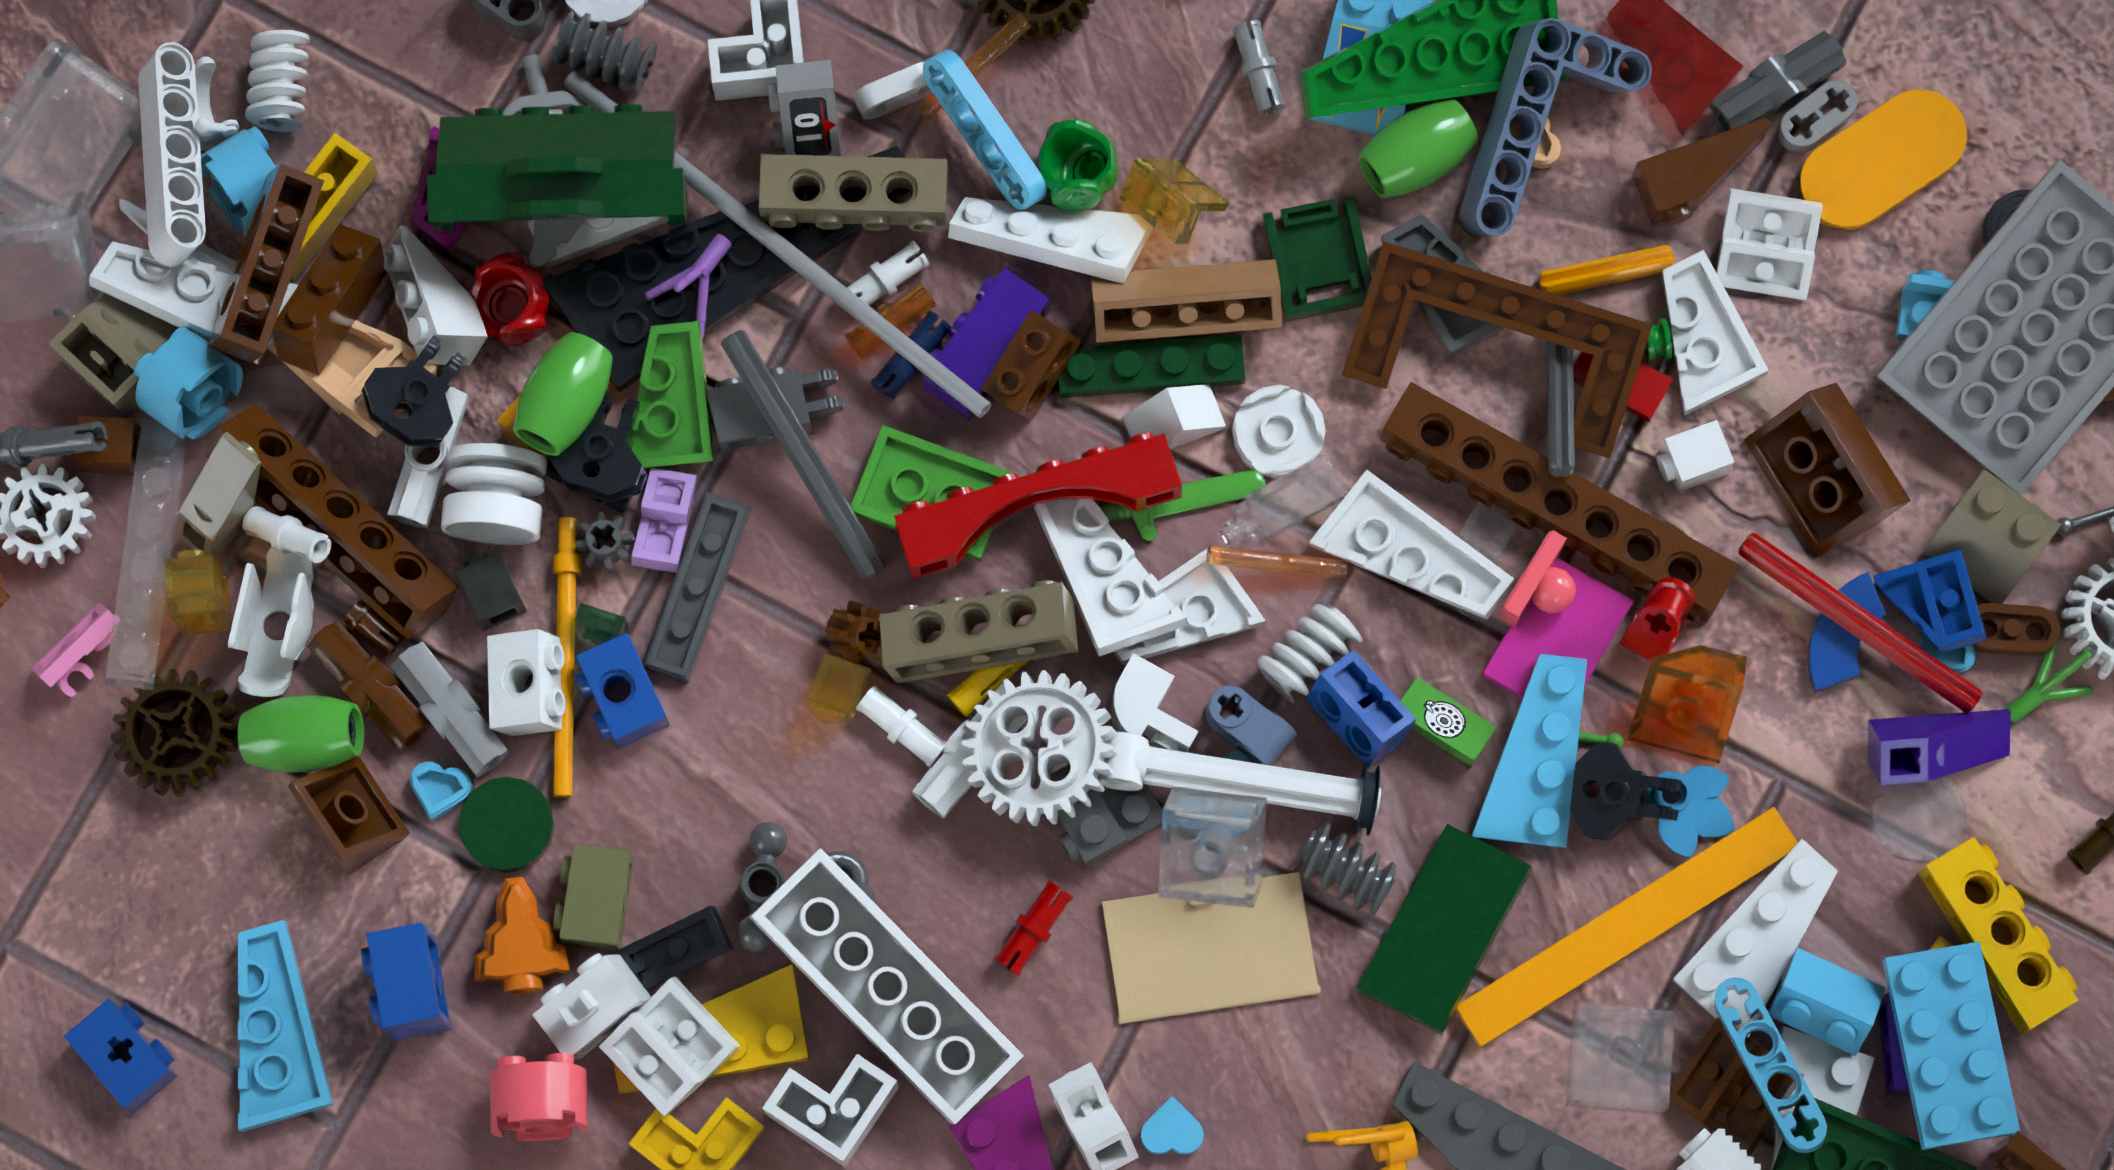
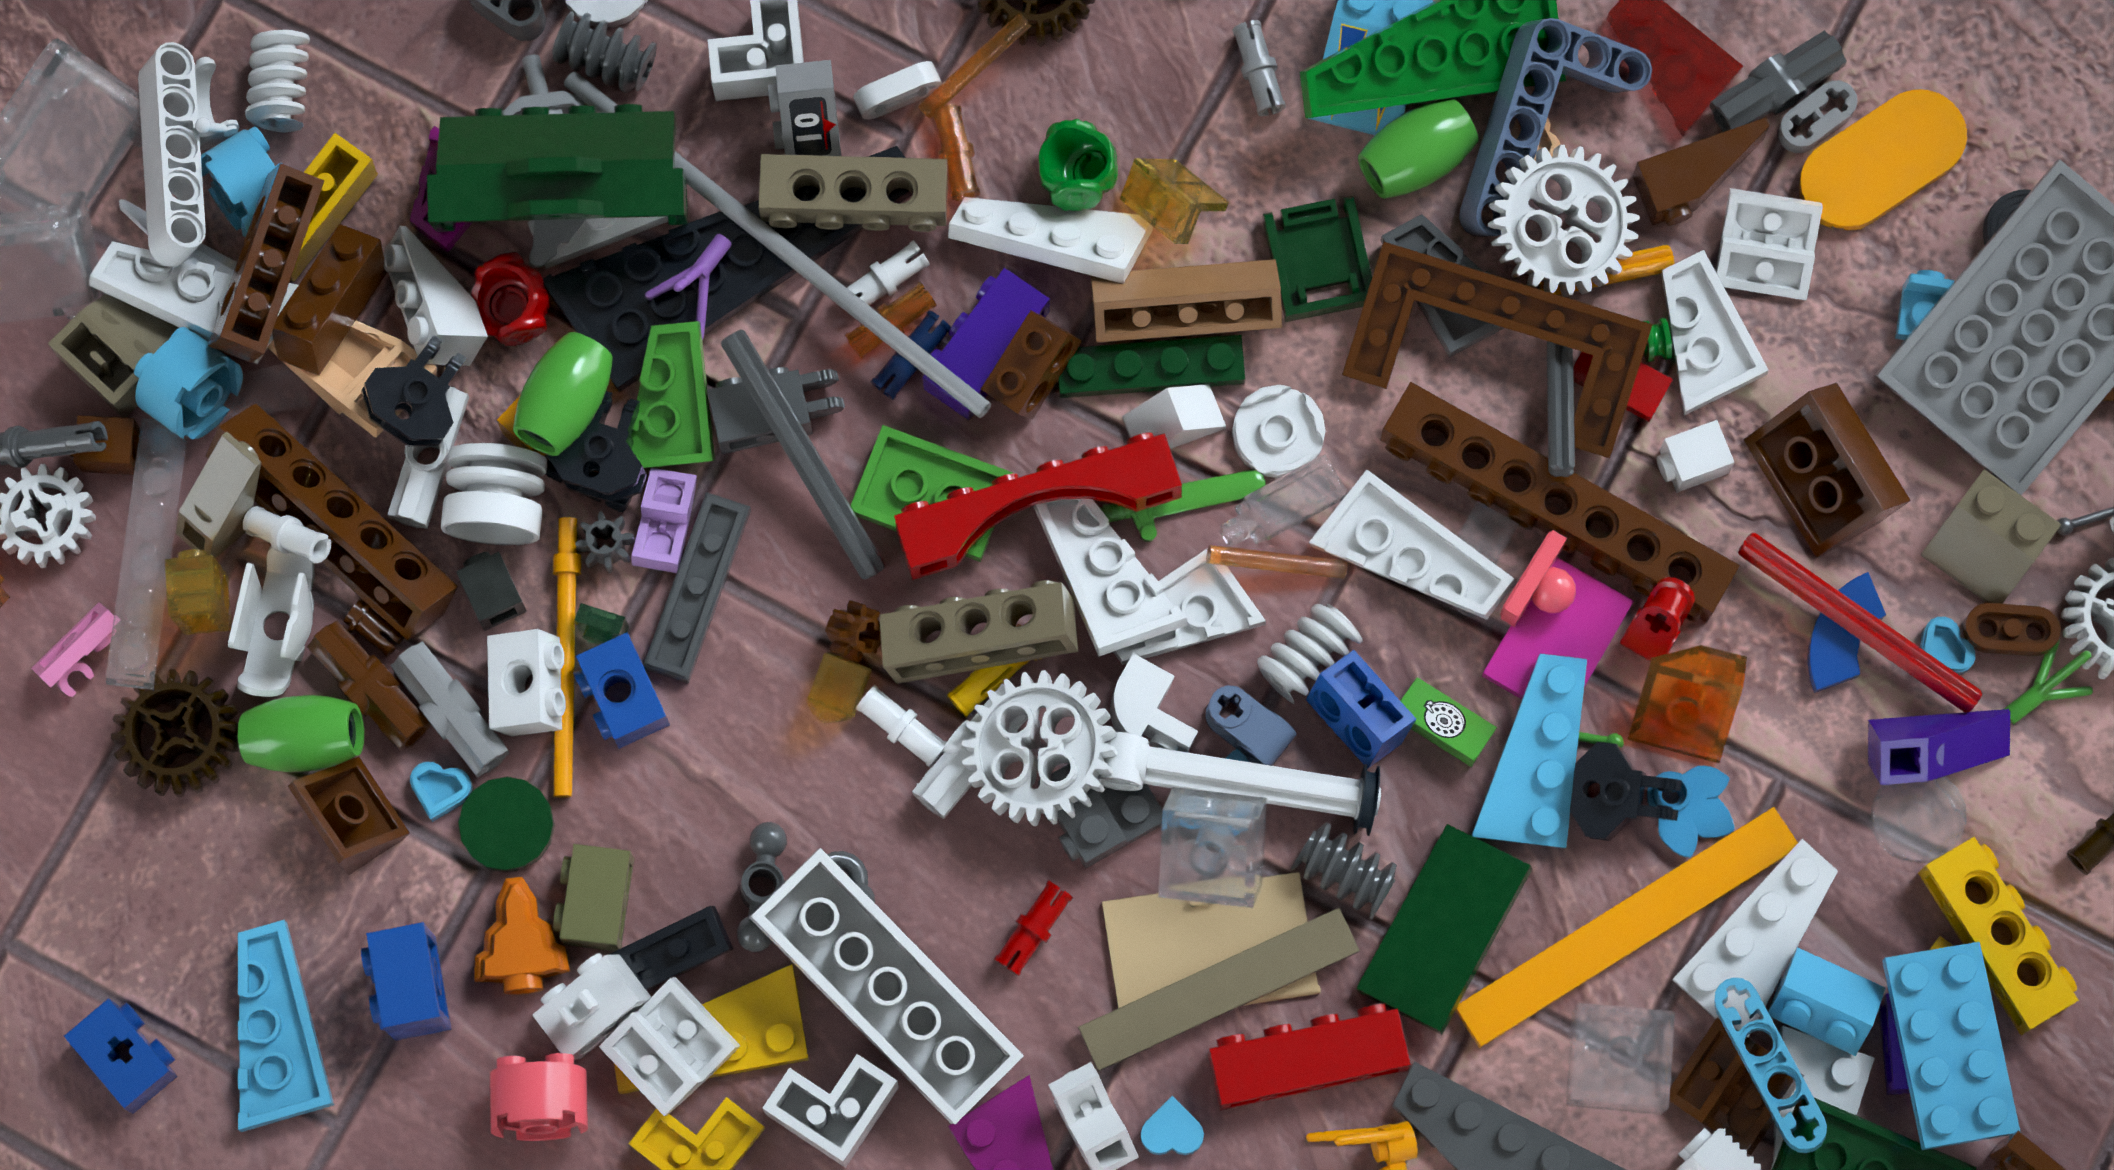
medium azure beam [923,50,1046,210] -> none
blue wing [1873,549,1987,654] -> none
none -> clear orange pin [932,104,980,201]
none -> dark tan tile [1078,908,1360,1072]
none -> red brick [1208,1004,1411,1111]
none -> white gear [1488,145,1640,297]

